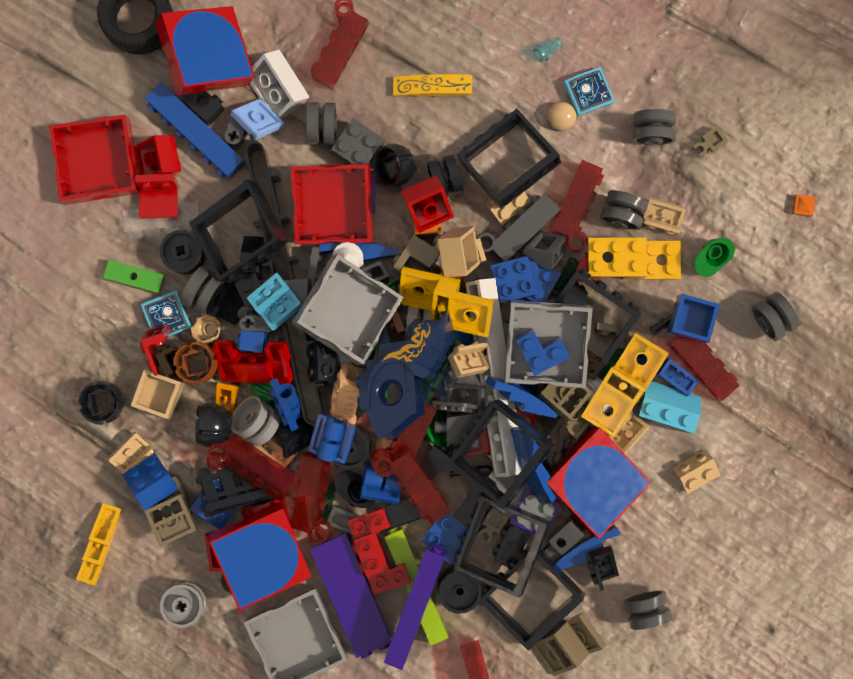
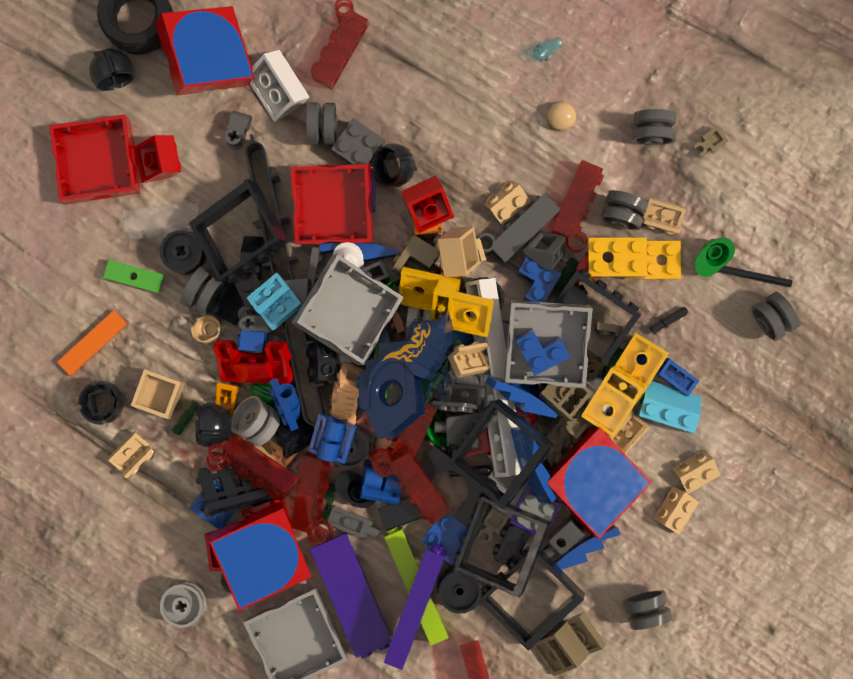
yellow slope [76,503,122,586] -> none
blue piece [121,454,178,511] -> none
red bracket [135,173,178,219] -> none
red bracket [140,324,171,376] -> none
slope [141,289,192,337] -> none
dark tan bracket [144,475,198,547] -> none
blue brick [145,82,246,179] -> none
dark brown bracket [155,345,178,377] -> none
dark orange piece [173,341,218,385] -> none
black brick [178,90,225,126] -> none
light blue tile [230,99,285,140] -> none
red bracket [348,507,411,595] -> none
yellow slope [393,74,472,98] -> none
black wheel [426,153,464,198] -> none
black window [457,108,561,209] -> none
blue plate [490,256,538,304] -> none
slope [563,67,615,116] -> none
black bracket [587,545,619,591] -> none
blue piece [667,294,720,343] -> none
clear red hinge [668,336,739,401] -> none
orange tile [792,194,816,217] -> none
none -> orange tile [57,310,128,376]
none -> black piece [89,46,134,91]
none -> clear green axle [172,400,200,436]
none -> tan bracket [654,487,699,535]
none -> black bar [718,266,792,287]

